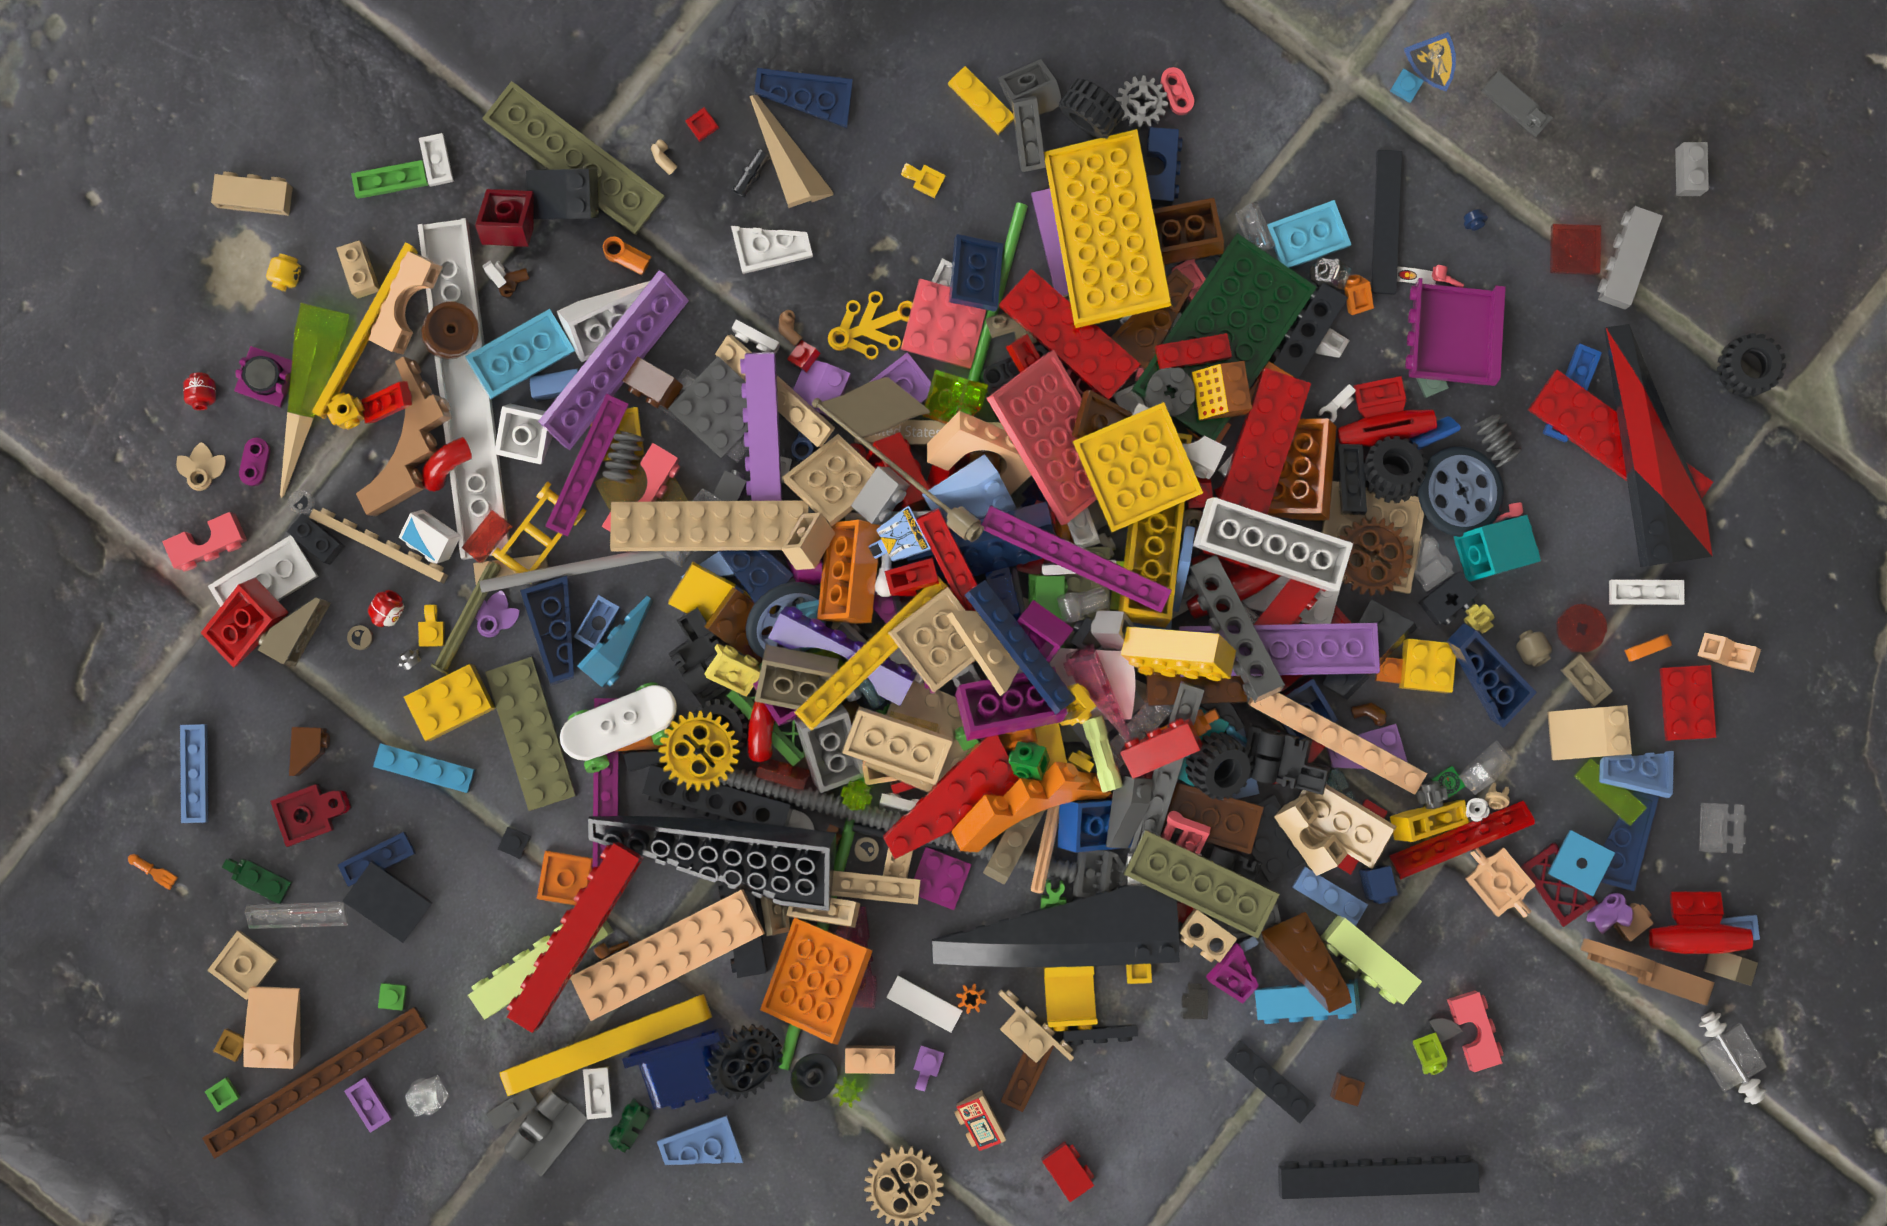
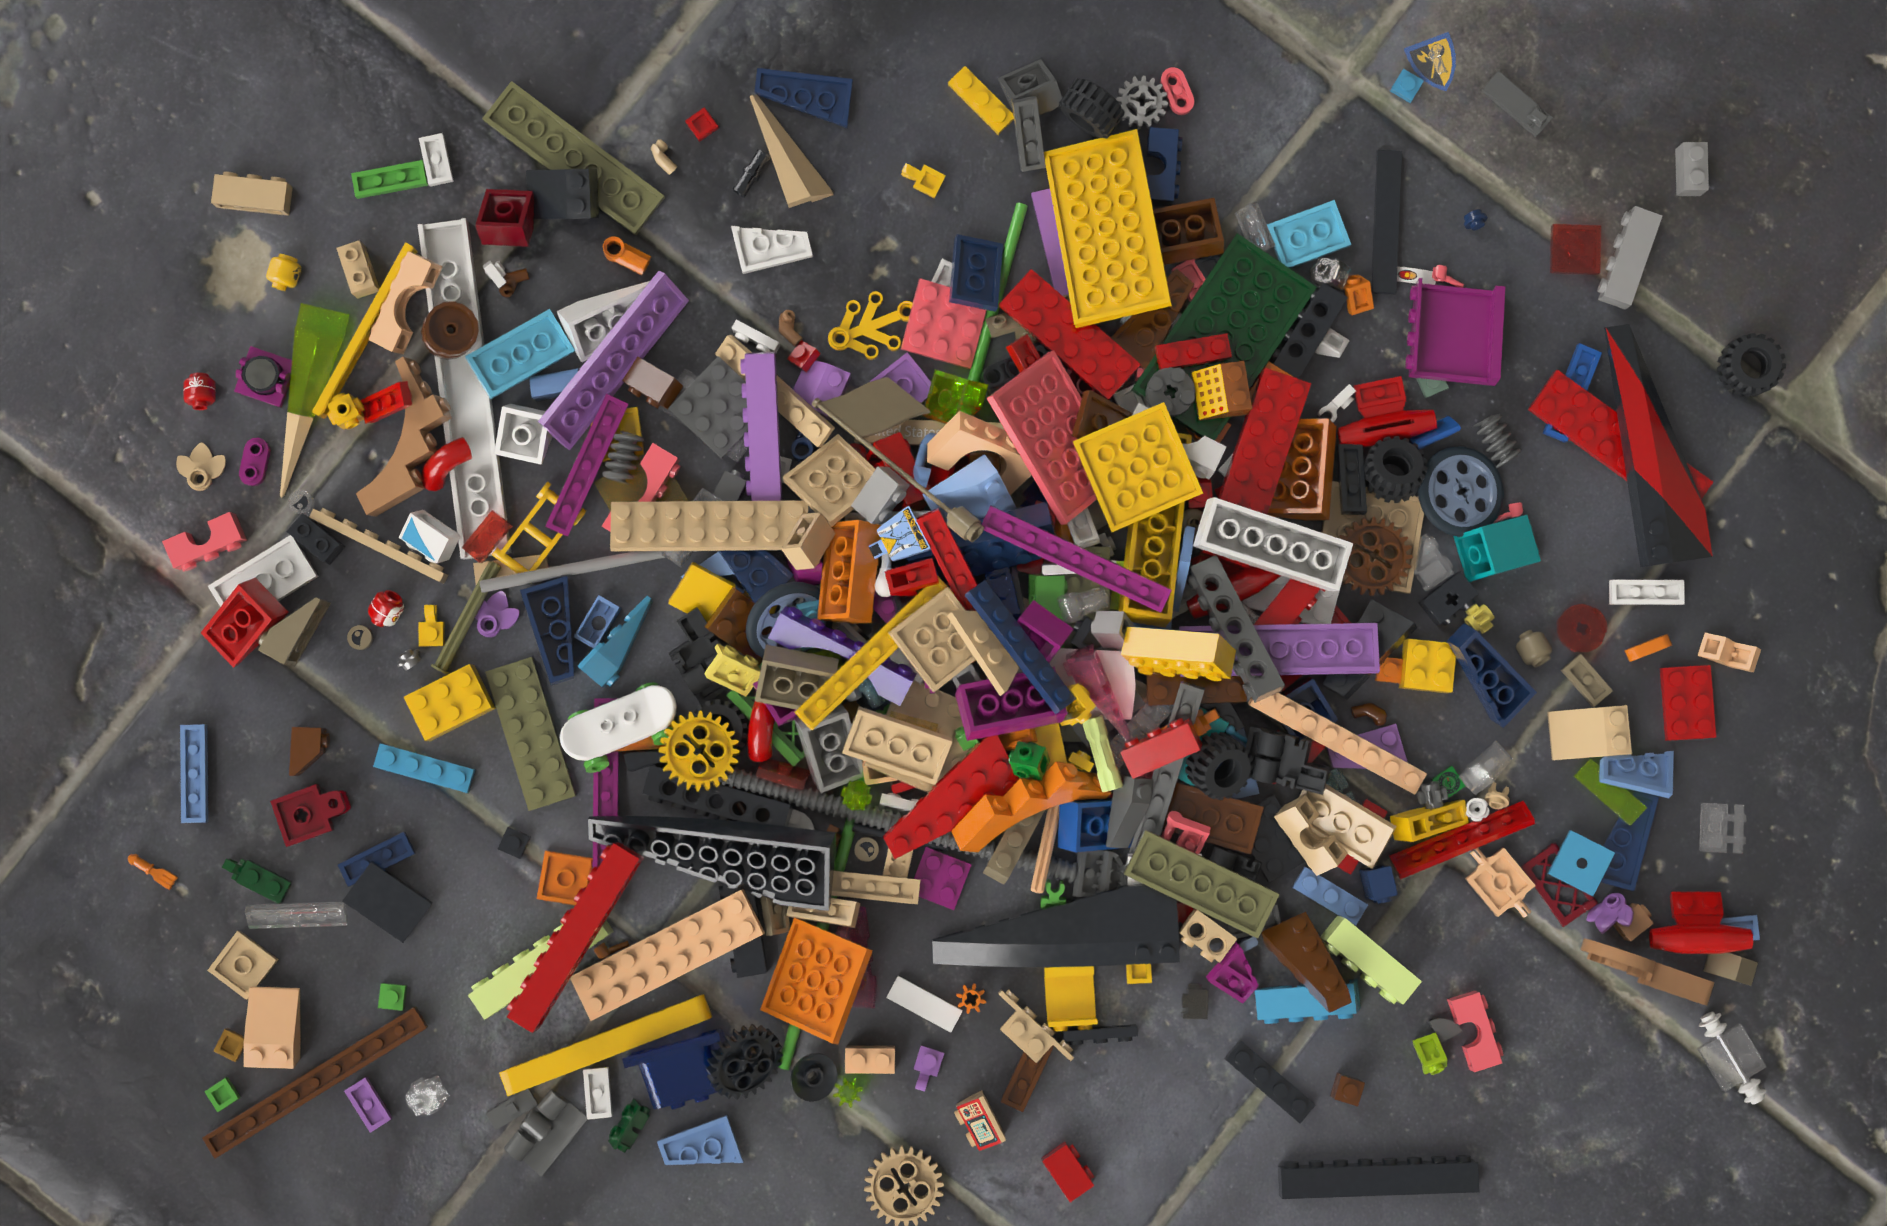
none -> medium blue bar [913,433,936,488]

